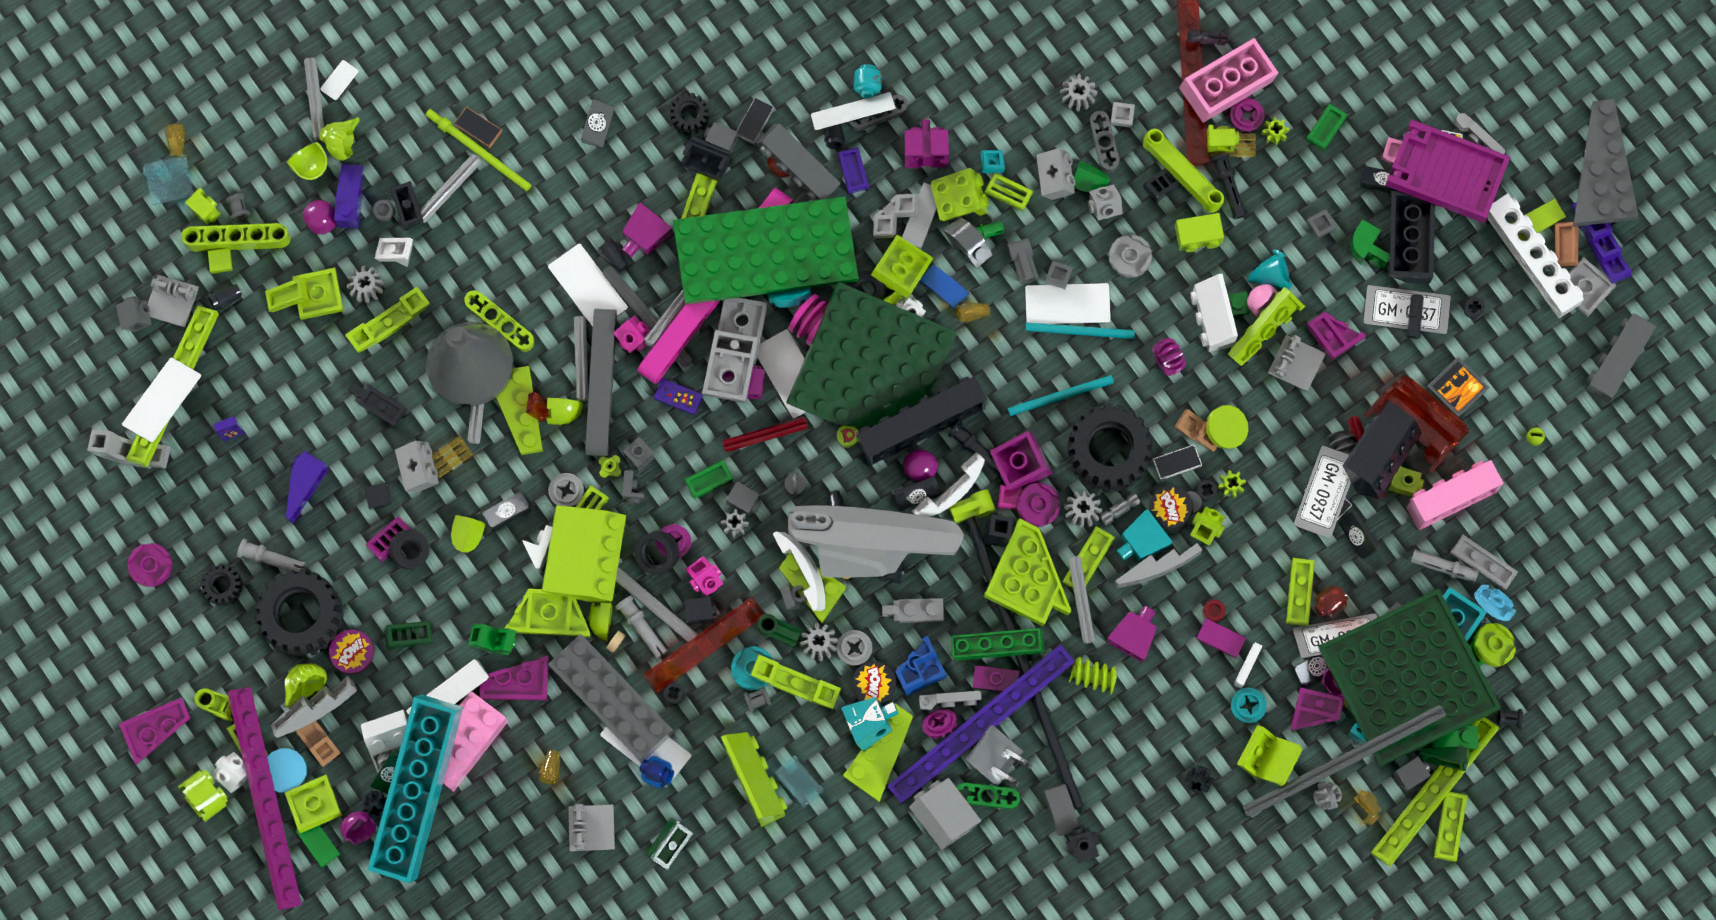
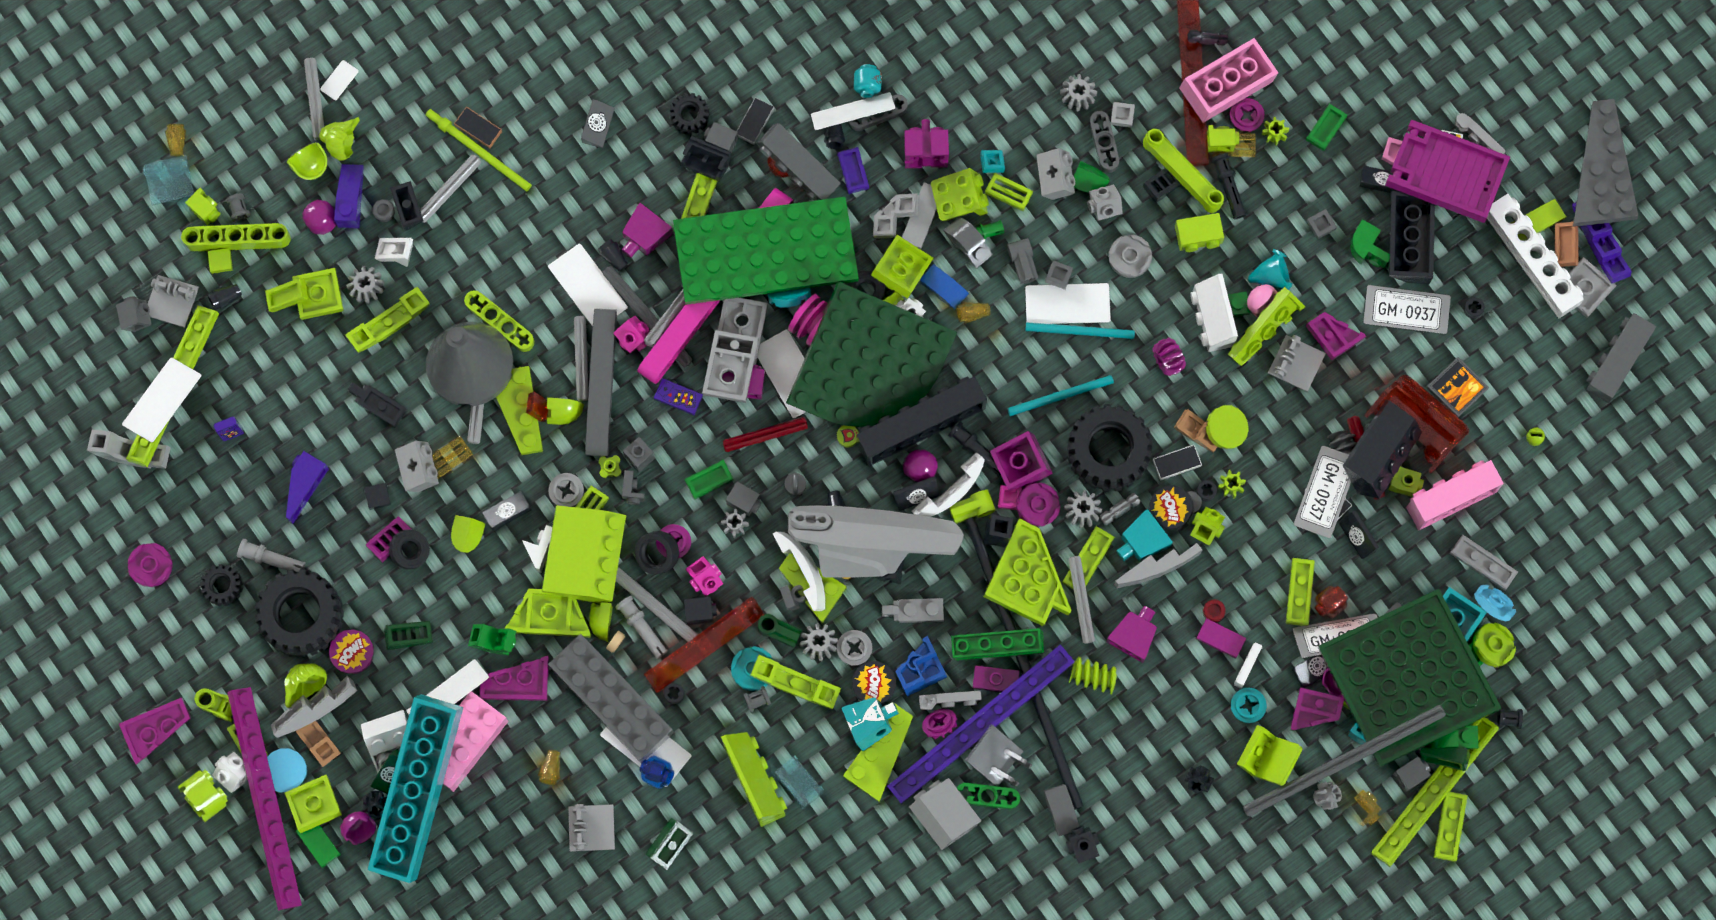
black axle [1406,294,1424,339] -> none
light grey pin [1411,549,1479,584] -> none

